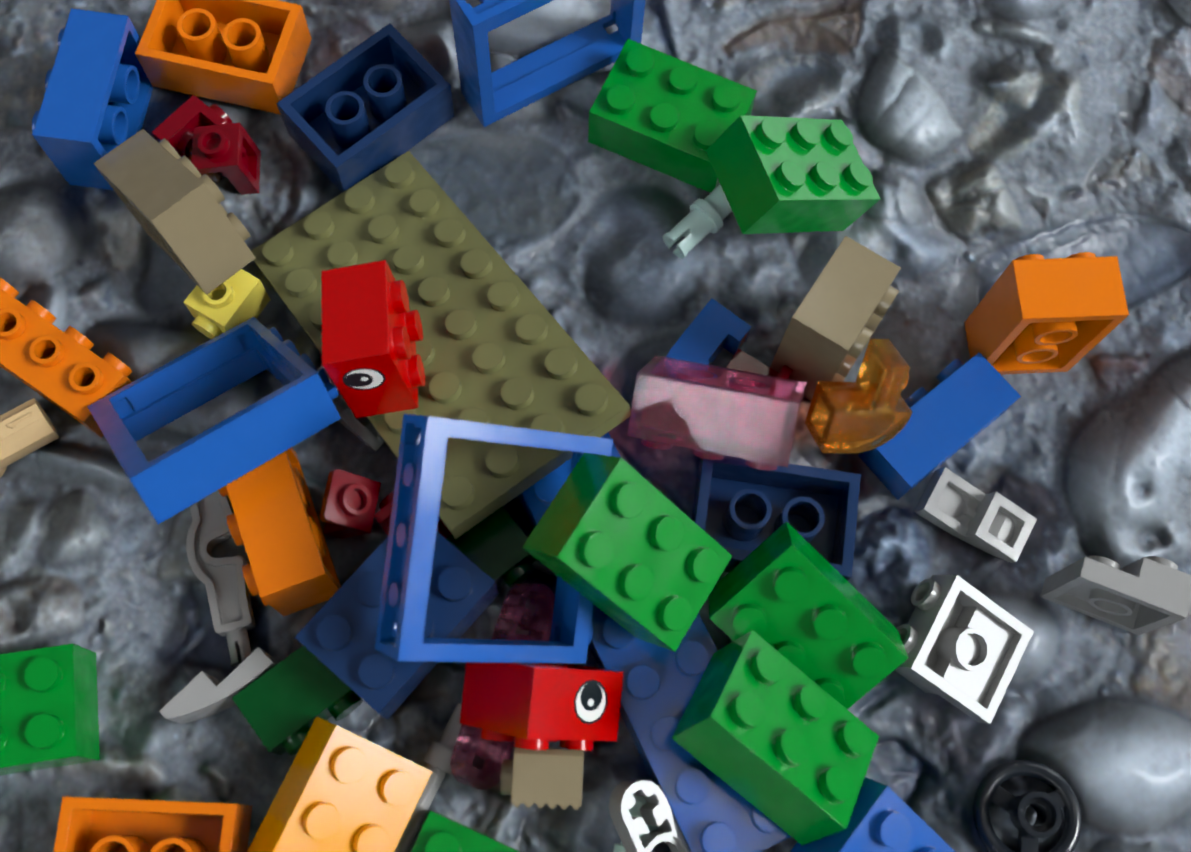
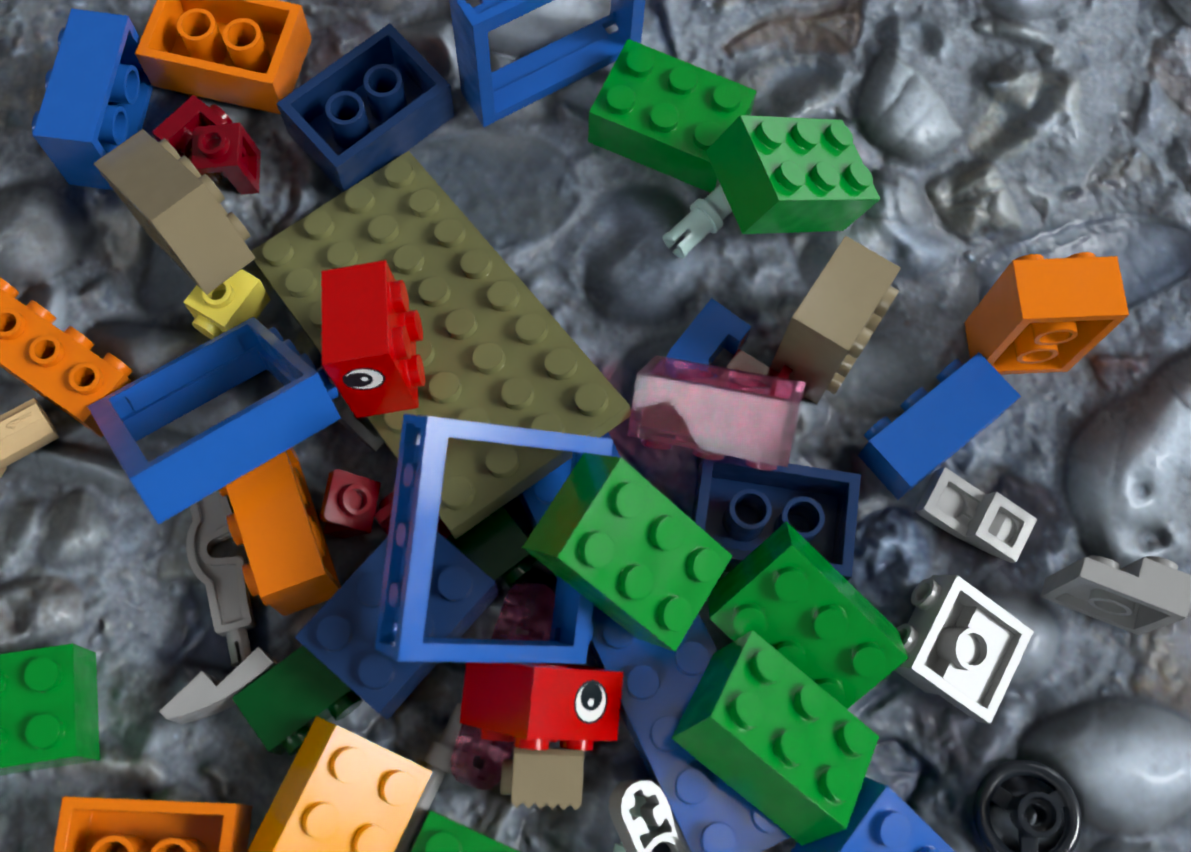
clear orange brick [804,338,913,453] -> none

